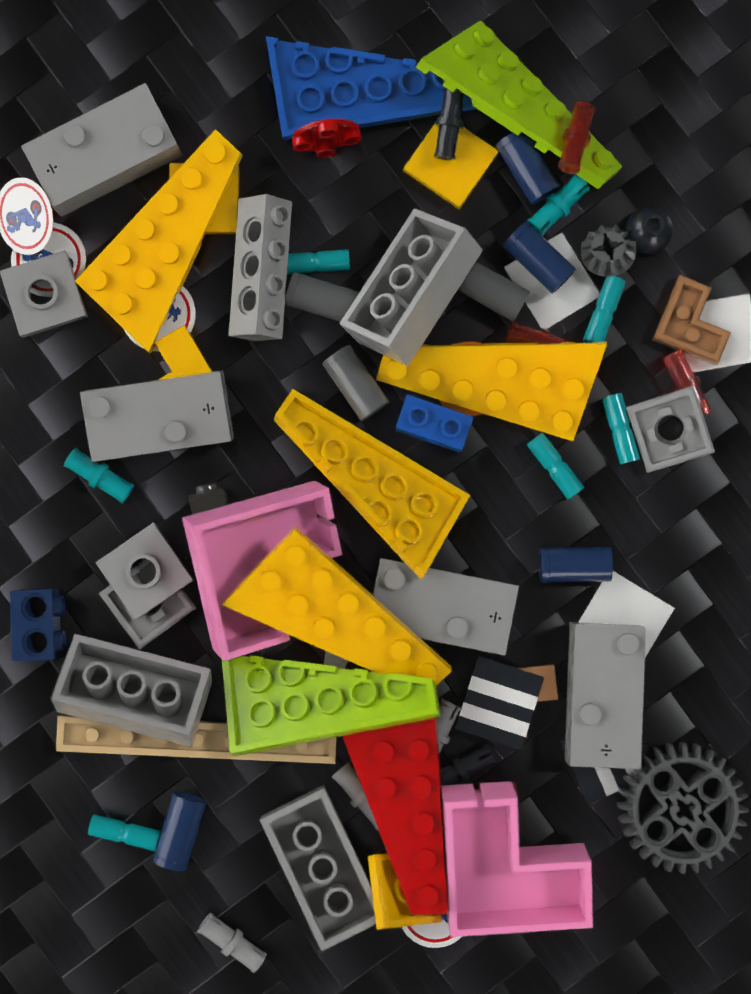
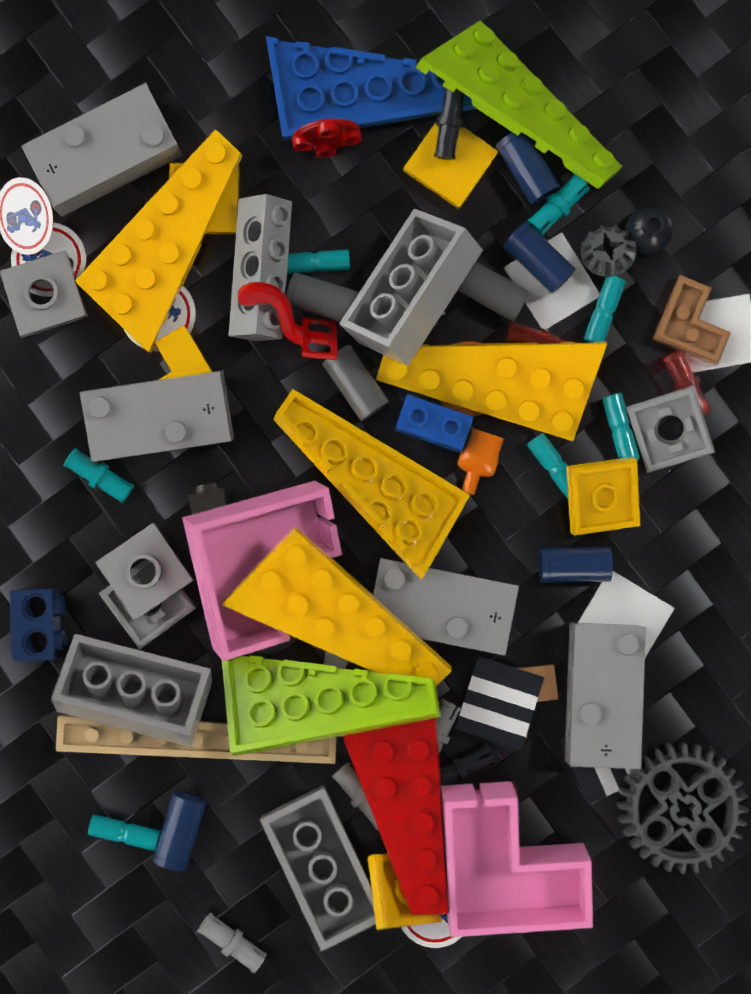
clear red pin [558,101,595,174] -> none
none -> red piece [238,282,338,360]
none -> orange piece [457,428,504,495]
none -> yellow tile [566,457,640,536]

